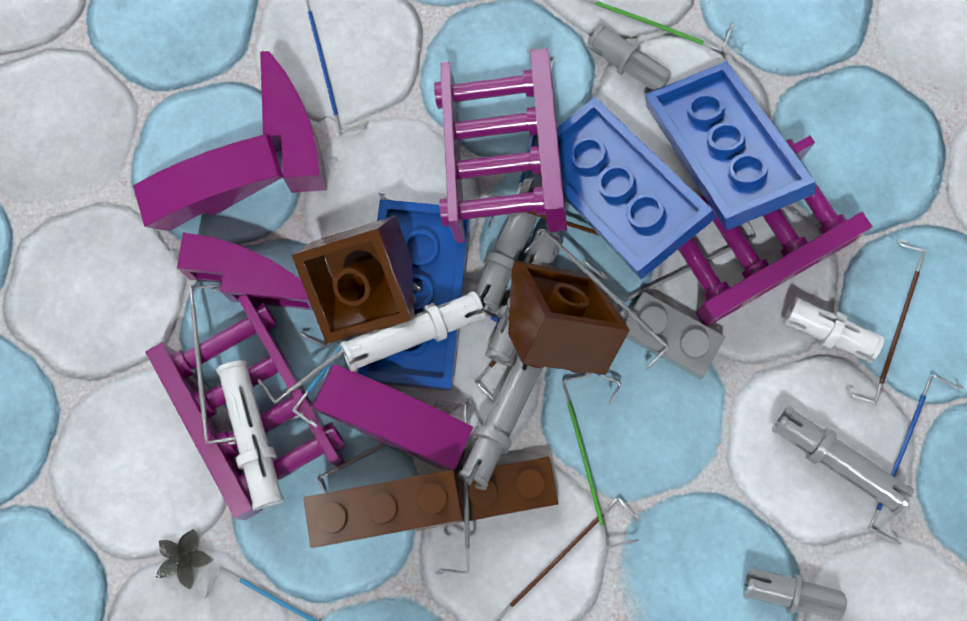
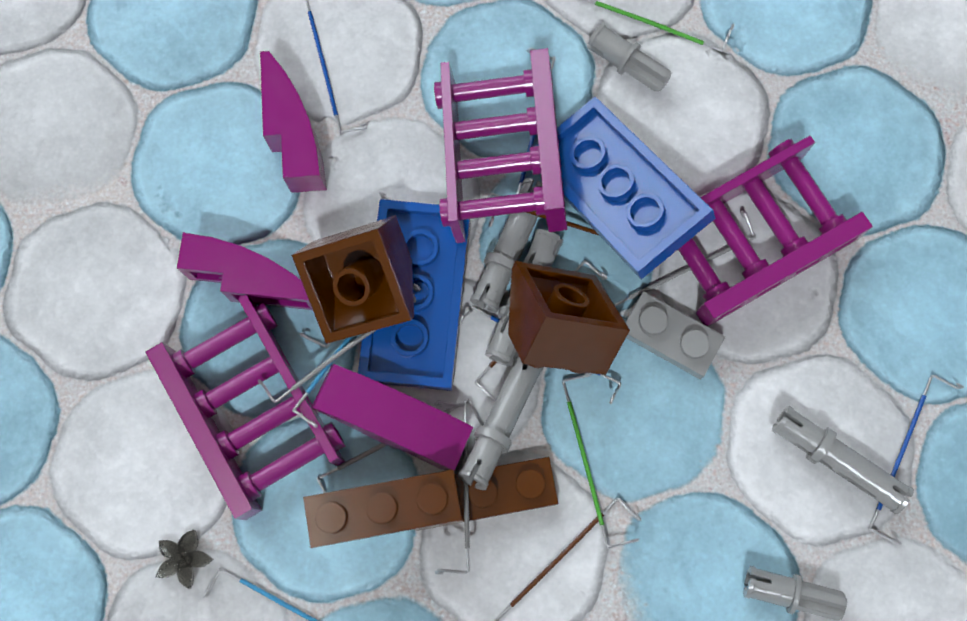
magenta slope [133,134,284,231] -> none
light grey piece [190,284,237,445] -> none
white pin [216,360,284,510] -> none
white pin [340,291,485,372] -> none
light grey piece [524,231,669,370] -> none
plate [645,61,816,231] -> none
white pin [783,297,884,363] -> none
reddish brown piece [847,239,926,405] -> none

